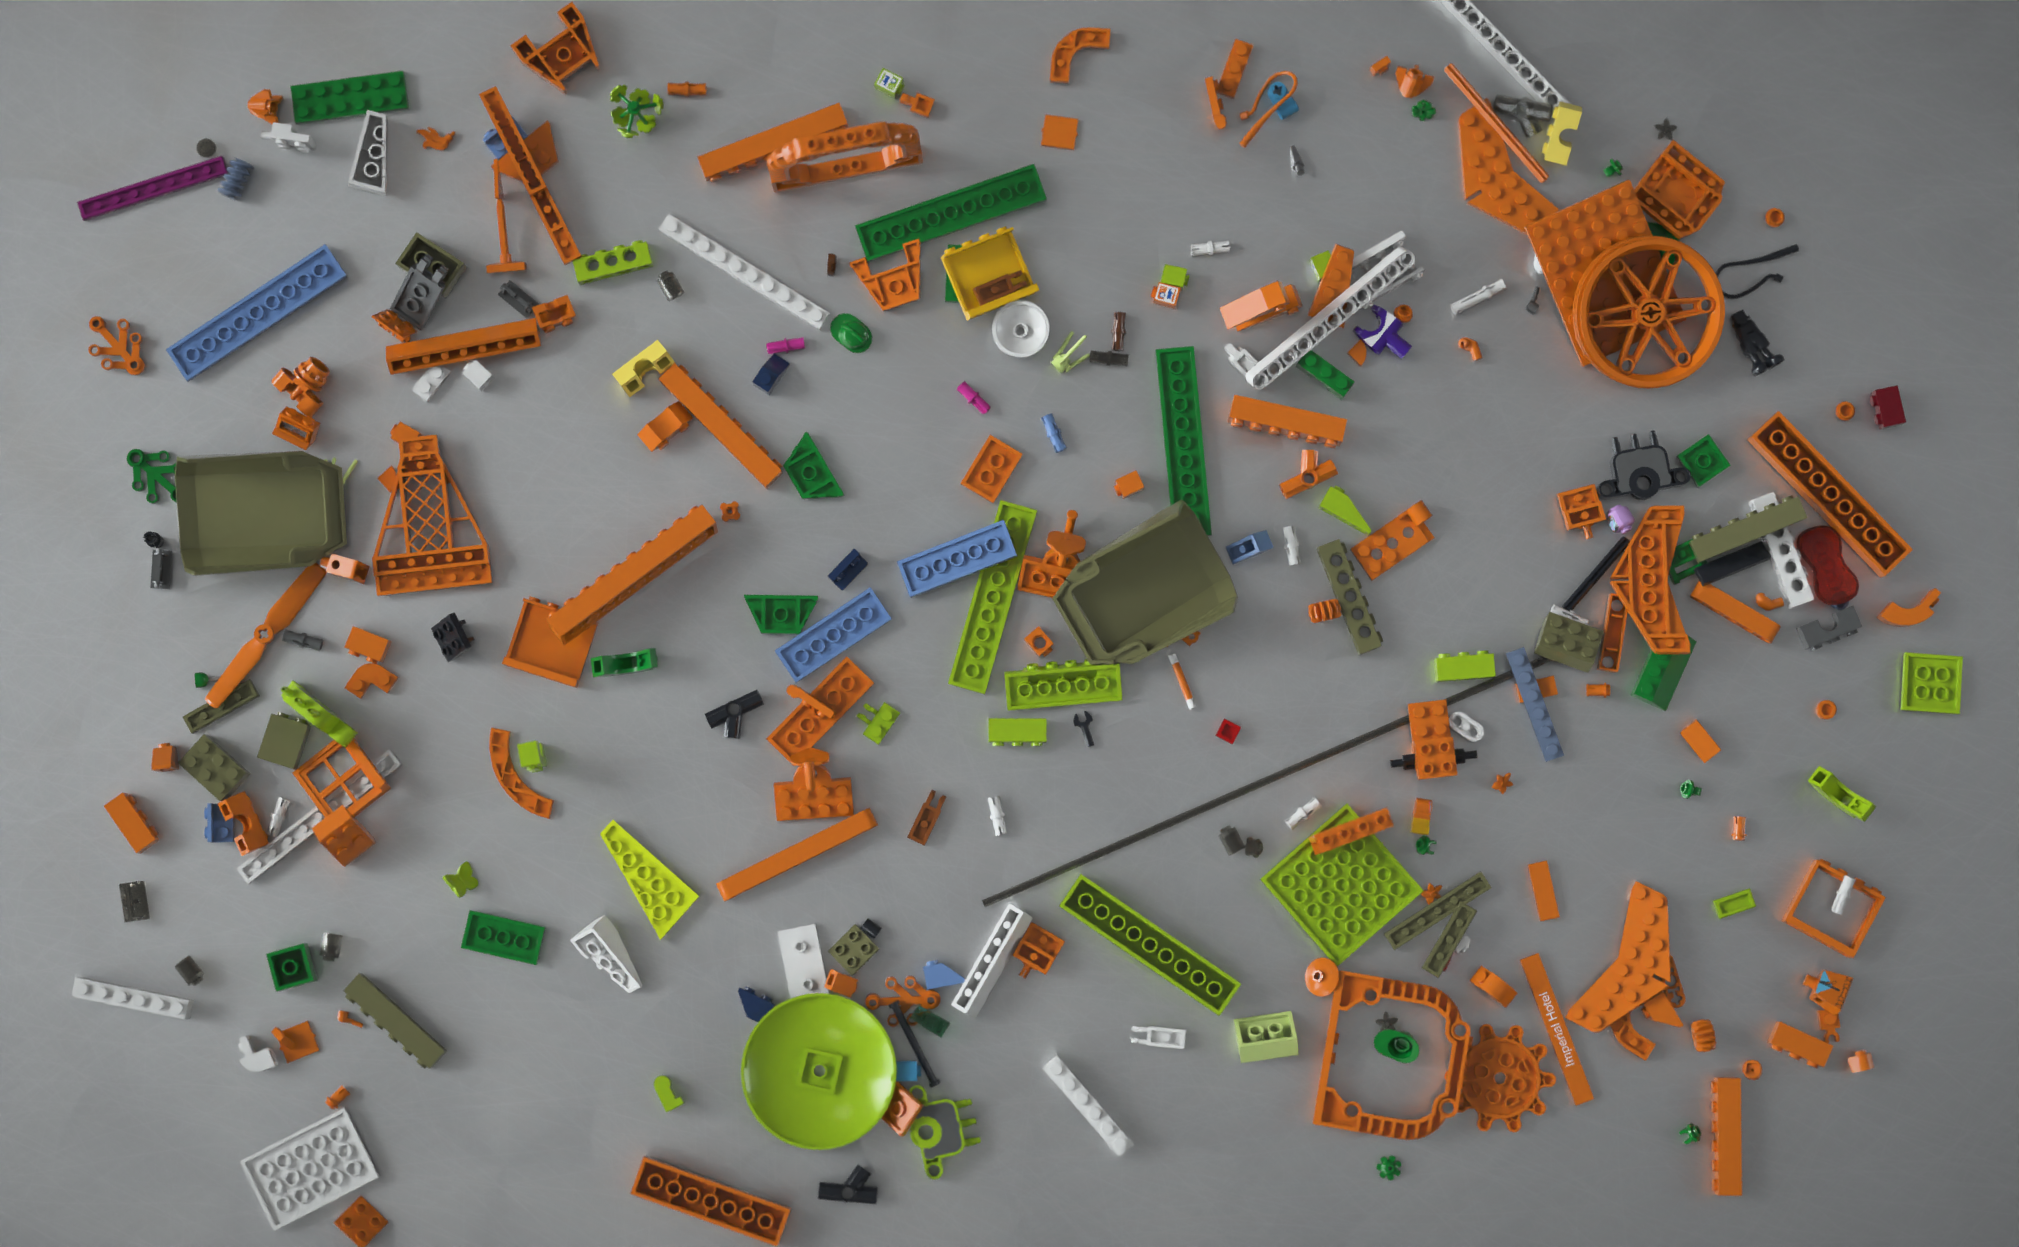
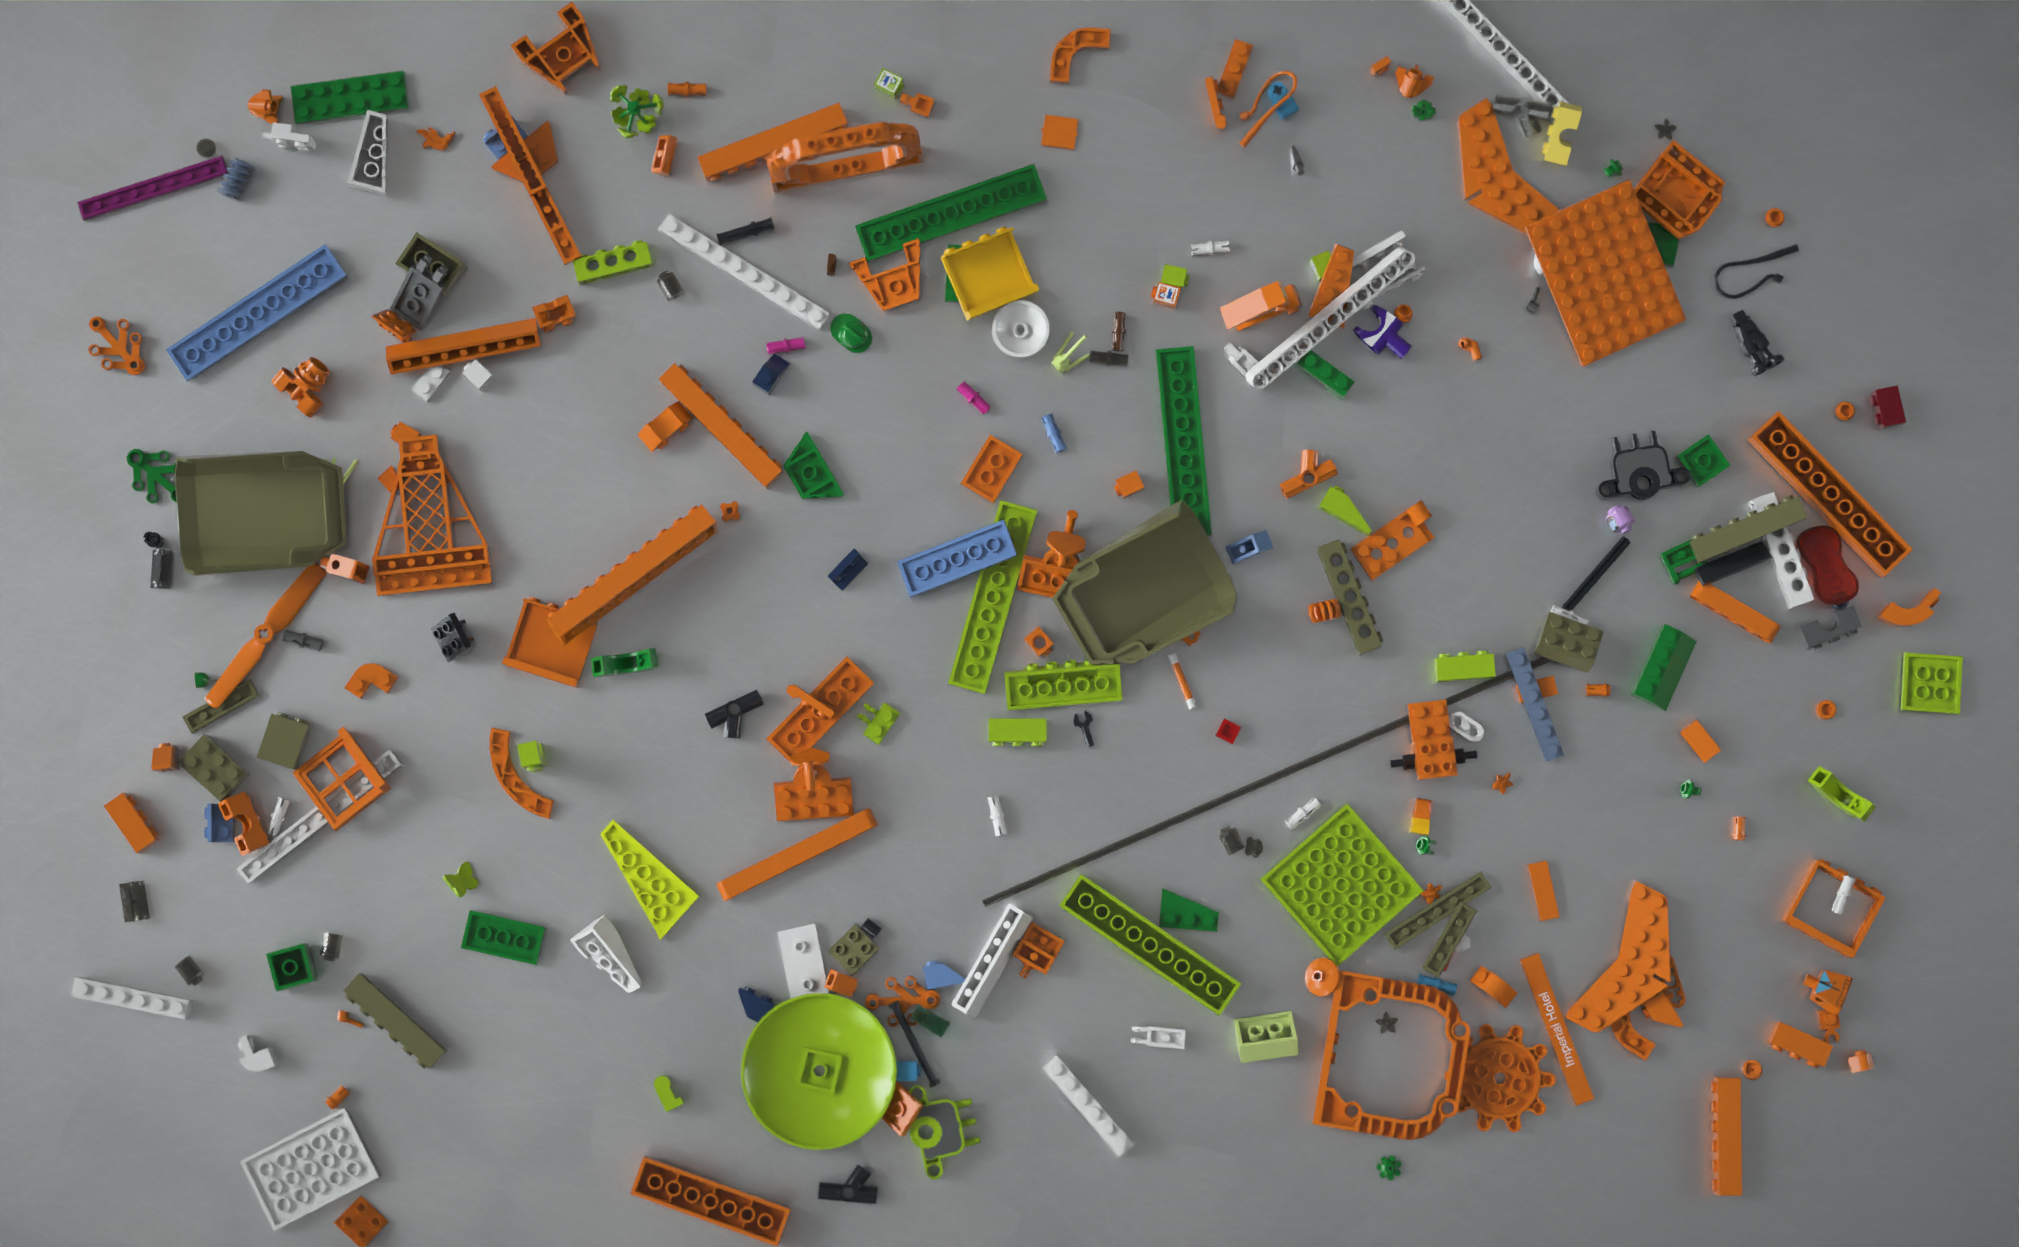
orange tile [271,1027,296,1050] -> none
orange window [272,406,320,450] -> none
orange piece [279,1021,320,1063] -> none
lime piece [281,680,358,748] -> none
orange brick [312,805,376,867] -> none
orange brick [344,626,391,664] -> none
orange piece [486,159,527,273] -> none
dark grey hinge [498,280,539,318] -> none
light yellow arch [612,340,675,397] -> none
green wing [744,595,818,634] -> none
medium blue plate [775,587,892,683] -> none
dark orange hinge [907,790,946,846] -> none
dark orange hinge [973,270,1027,306] -> none
orange brick [1228,395,1347,449] -> none
white pin [1283,526,1301,566] -> none
orange panel [1308,808,1394,855] -> none
orange tile [1347,339,1367,367] -> none
green piece [1374,1029,1420,1063] -> none
orange axle [1444,63,1549,183] -> none
white pin [1450,279,1507,315] -> none
orange plate [1557,484,1606,540] -> none
orange wheel [1572,235,1725,389] -> none
orange piece [1597,593,1628,673] -> none
orange wing [1610,506,1690,655] -> none
green plate [1679,1123,1701,1144] -> none
orange gear [1691,1019,1716,1052] -> none
lime tile [1713,888,1756,919] -> none
orange arm [1755,593,1784,611] -> none
none -> orange brick [651,135,678,176]
none -> black pin [717,217,775,245]
none -> green wing [1159,888,1219,932]
none -> dark azure pin [1417,974,1457,996]

